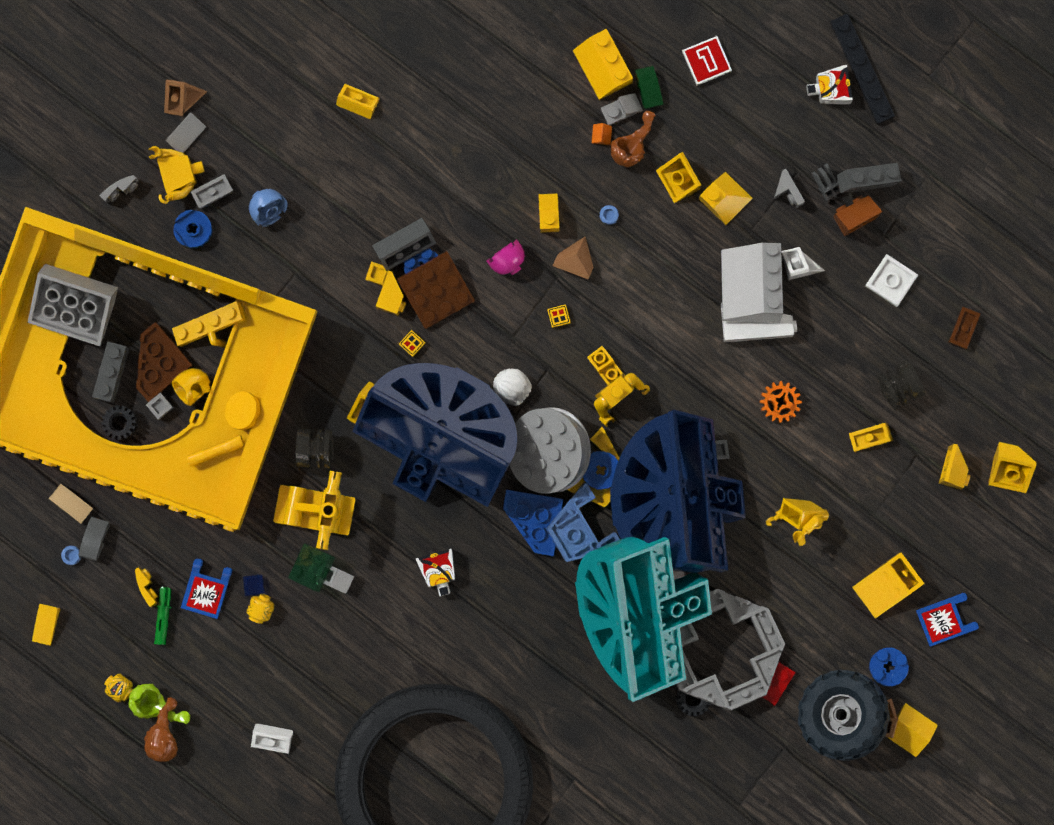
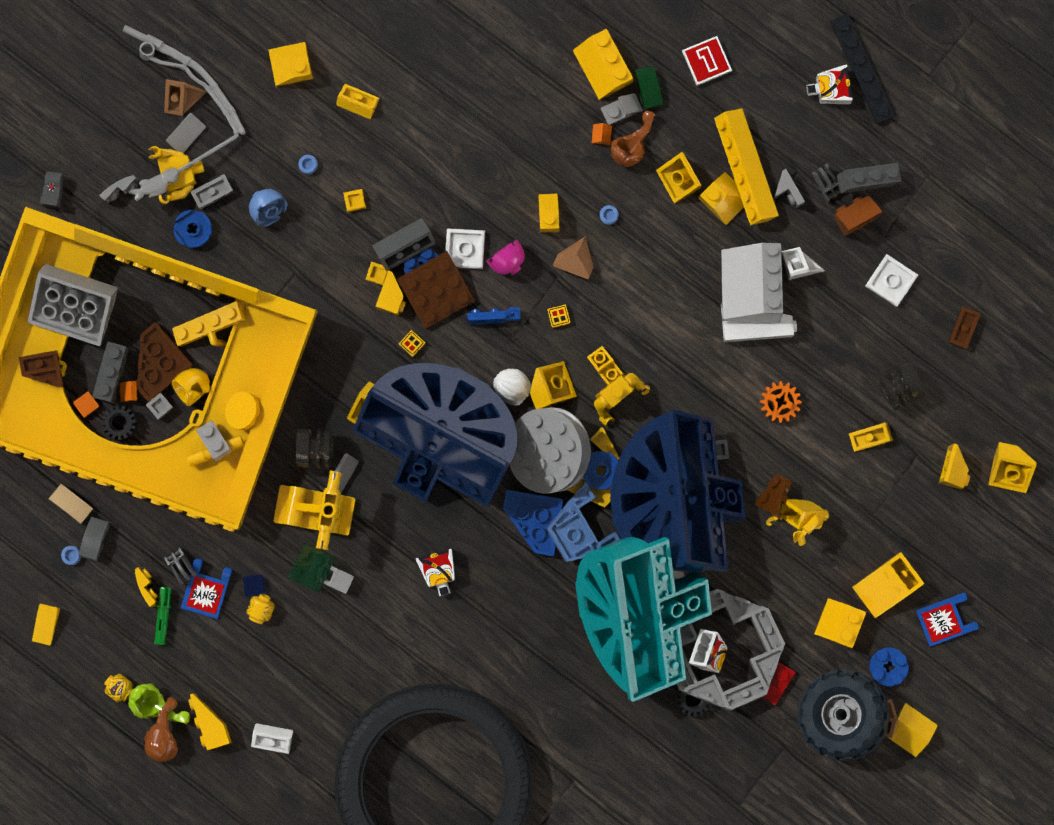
none -> reddish brown wing [19,350,64,387]
none -> dark grey leg [40,171,64,209]
none -> orange tile [73,391,100,418]
none -> orange tile [120,381,137,402]
none -> light grey piece [122,25,246,201]
none -> dark grey arm [164,547,196,585]
none -> yellow slope [189,694,232,750]
none -> light grey plate [196,421,232,462]
none -> yellow slope [268,42,313,87]
none -> medium blue tile [298,155,318,175]
none -> light grey slope [327,453,359,493]
none -> yellow tile [343,189,366,212]
none -> white tile [446,229,485,269]
none -> blue hinge [467,307,520,325]
none -> yellow slope [530,361,577,409]
none -> white torso [689,629,727,673]
none -> yellow brick [714,109,779,225]
none -> reddish brown wing [755,473,792,519]
none -> yellow slope [814,598,866,649]

